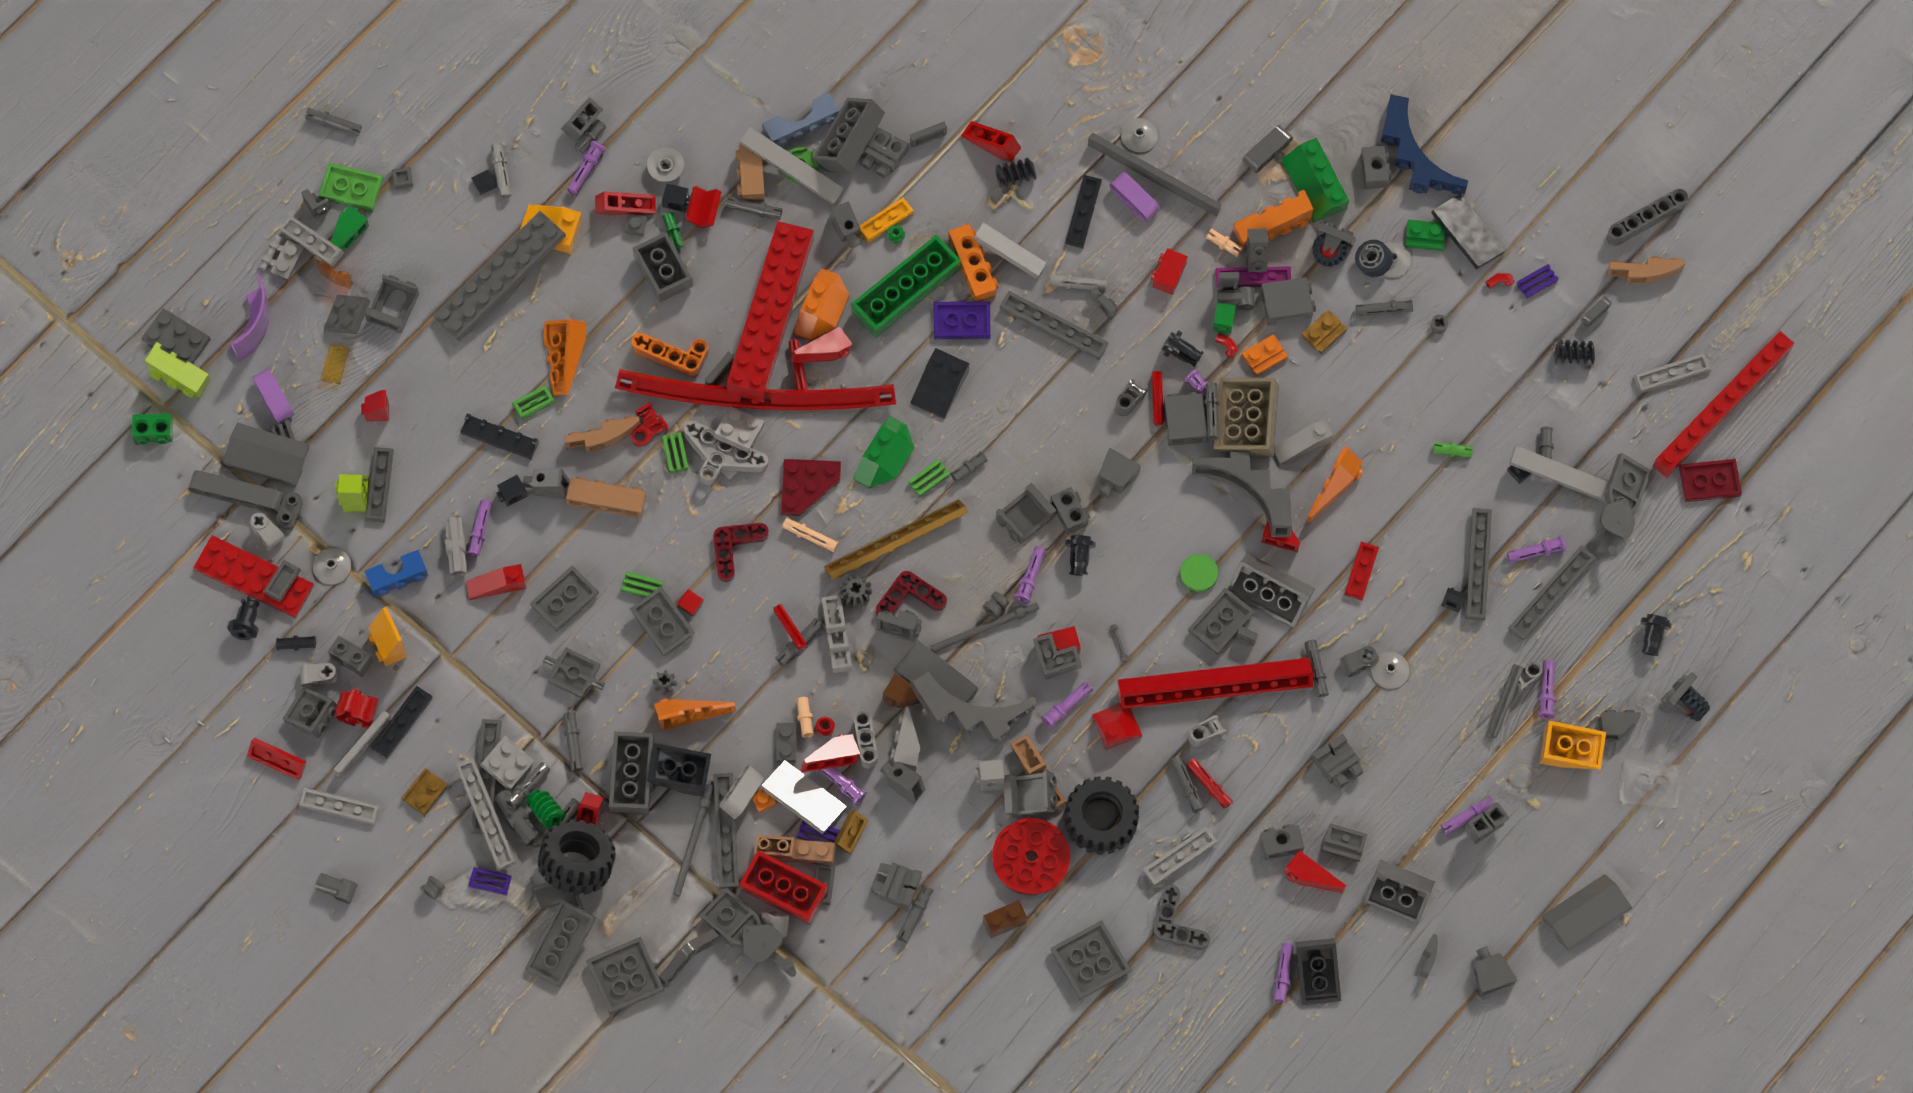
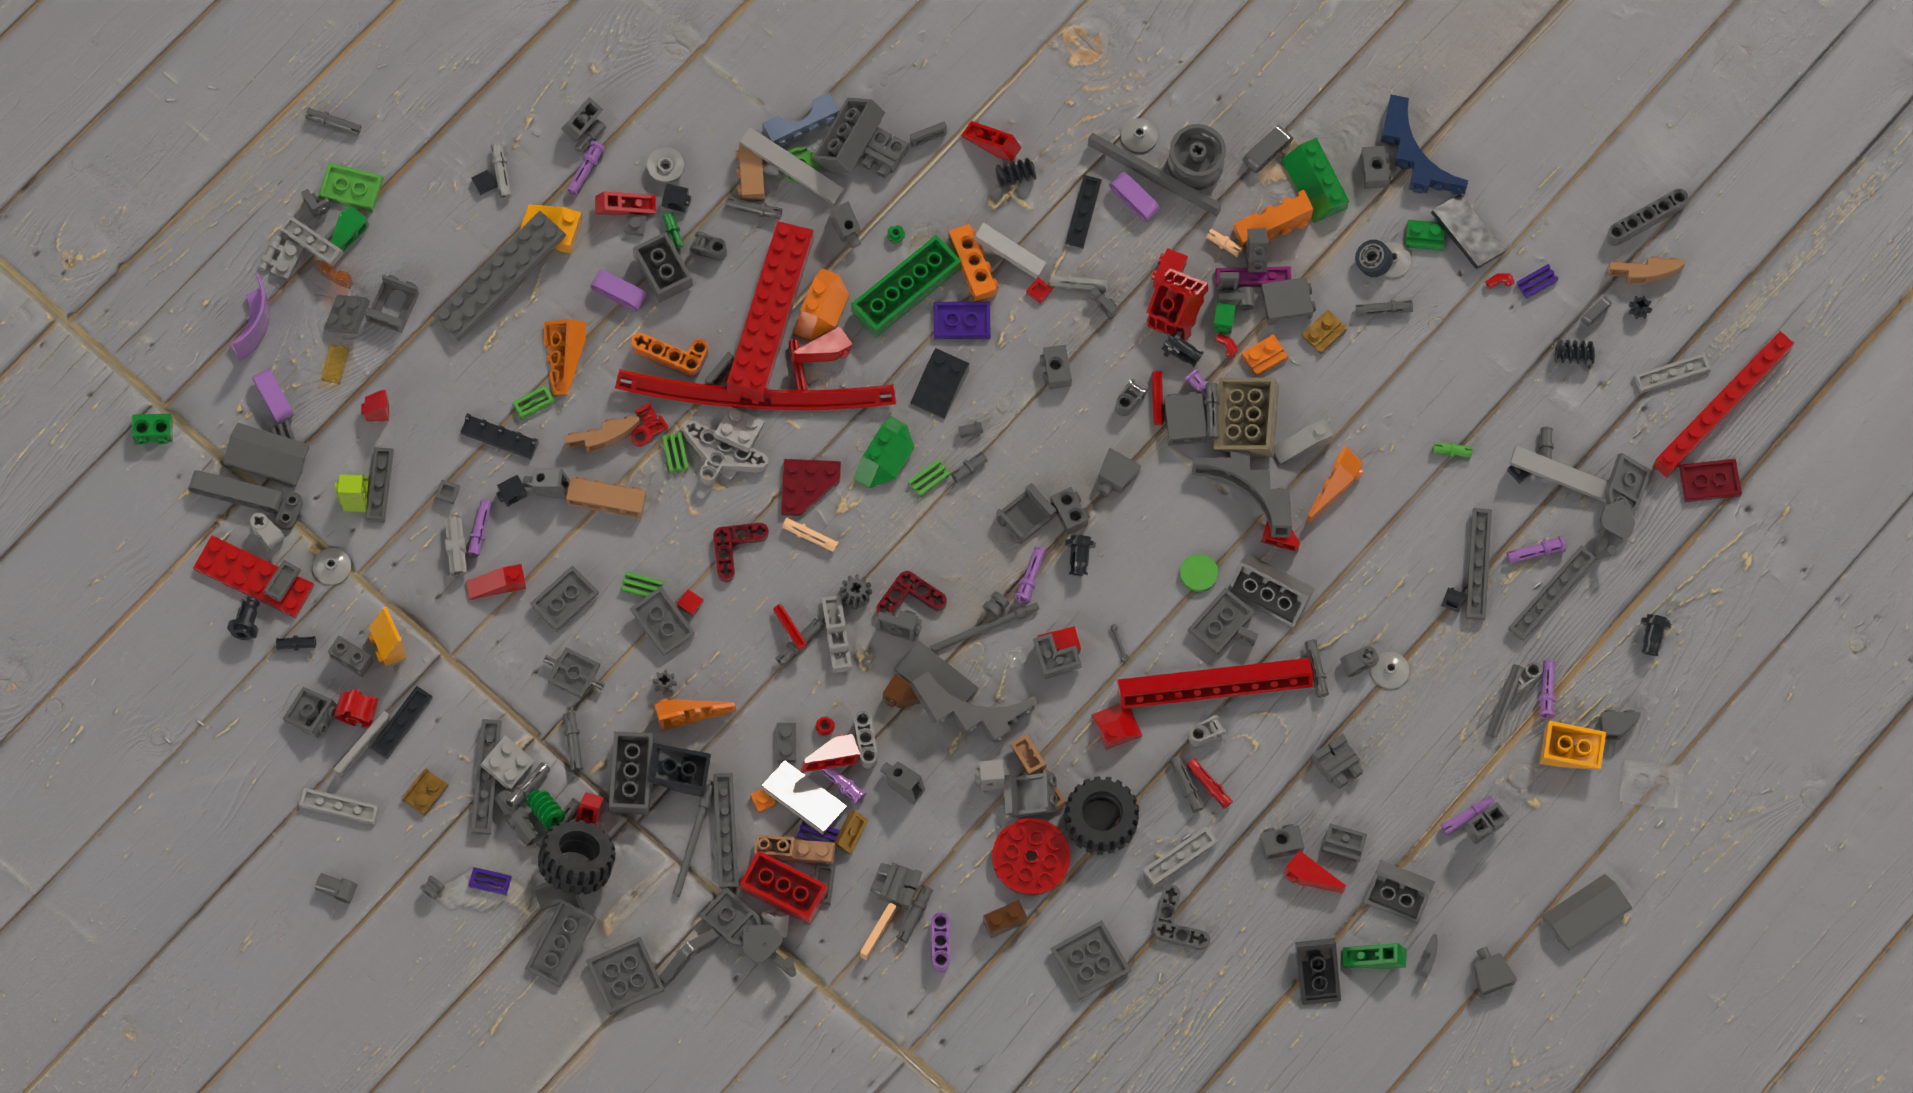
dark grey plate [141,308,210,364] -> none
lime wedge [145,342,211,399] -> none
red plate [246,737,307,780] -> none
light grey piece [300,663,338,688] -> none
blue arch [364,550,428,597] -> none
dark grey tile [392,167,413,189] -> none
light grey tile [455,758,516,871] -> none
red panel [685,186,722,229] -> none
light grey beam [719,765,764,819] -> none
light nougat pin [796,697,814,738] -> none
pearl gold plate [823,499,968,580] -> none
light orange tile [859,197,914,243] -> none
light grey slope [890,707,920,771] -> none
dark grey plate [1000,291,1108,360] -> none
medium lavender pin [1041,681,1093,729] -> none
medium lavender pin [1273,943,1294,1003] -> none
plate [1312,221,1356,267] -> none
red tile [1344,541,1379,601] -> none
dark grey bush [1430,315,1448,334] -> none
plate [1659,672,1710,721] -> none
none -> dark grey plate [435,480,460,505]
none -> medium lavender beam [590,270,647,311]
none -> dark grey piece [689,231,727,261]
none -> light nougat tile [860,903,896,961]
none -> medium lavender beam [931,912,950,972]
none -> dark grey pin [958,421,983,438]
none -> red tile [1026,277,1053,304]
none -> dark grey brick [1040,344,1072,389]
none -> red slope [1146,268,1209,341]
none -> dark grey piece [1168,124,1226,190]
none -> green slope [1342,943,1407,969]
none -> black gear [1629,296,1652,319]

